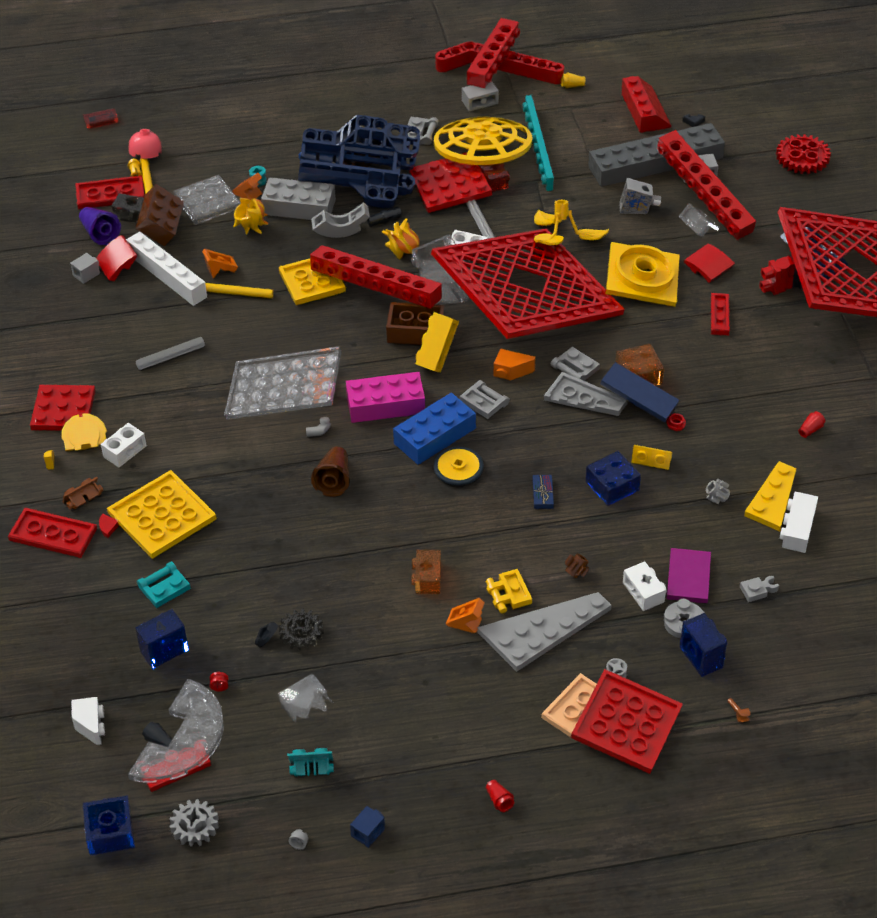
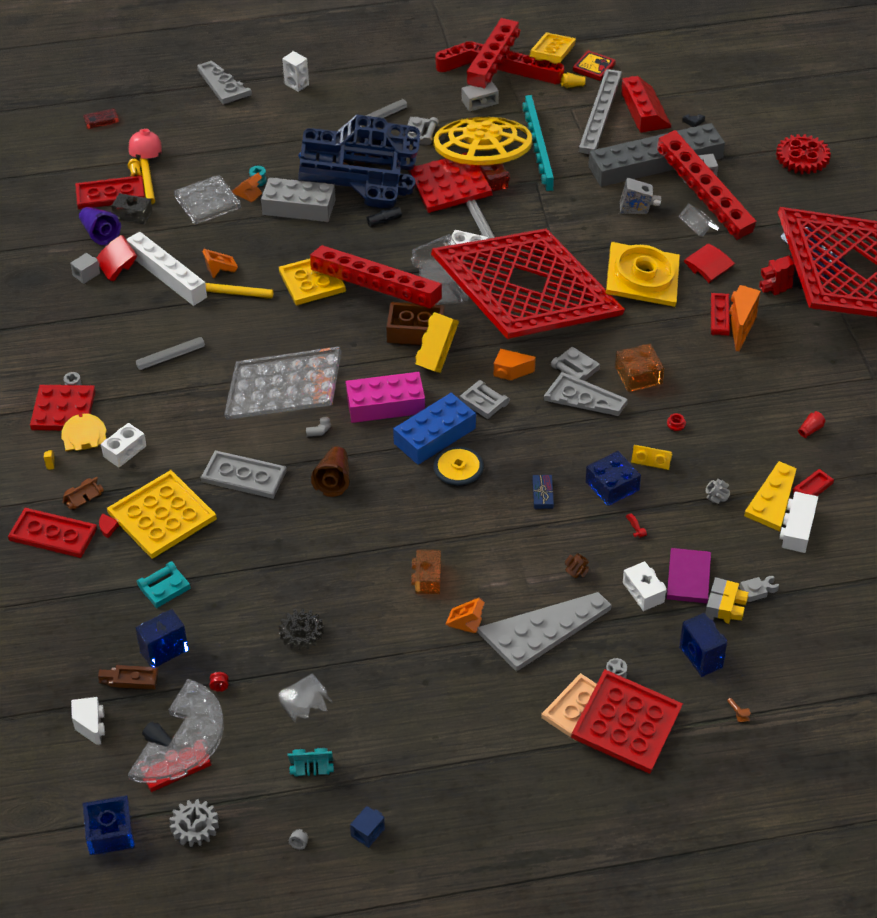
reddish brown brick [135,184,184,246] -> none
yellow hair [233,198,268,235] -> none
black tile [255,622,279,648] -> none
light grey arch [311,202,370,238] -> none
yellow hair [382,219,420,260] -> none
yellow plate [486,569,532,613] -> none
red cone [486,780,515,812] -> none
yellow plant [534,200,609,245] -> none
dark blue brick [600,362,679,423] -> none
light grey plate [664,599,705,638] -> none
none -> light grey bush [64,372,81,385]
none -> reddish brown hinge [98,665,159,689]
none -> light grey wing [197,61,252,104]
none -> light grey tile [201,450,287,499]
none -> white brick [282,51,309,92]
none -> light grey axle [366,99,407,118]
none -> yellow plate [530,33,576,64]
none -> tile [573,50,616,81]
none -> light grey plate [579,69,622,154]
none -> red piece [626,513,647,538]
none -> yellow hips [705,577,749,624]
none -> orange slope [729,285,761,351]
none -> red tile [793,469,834,496]

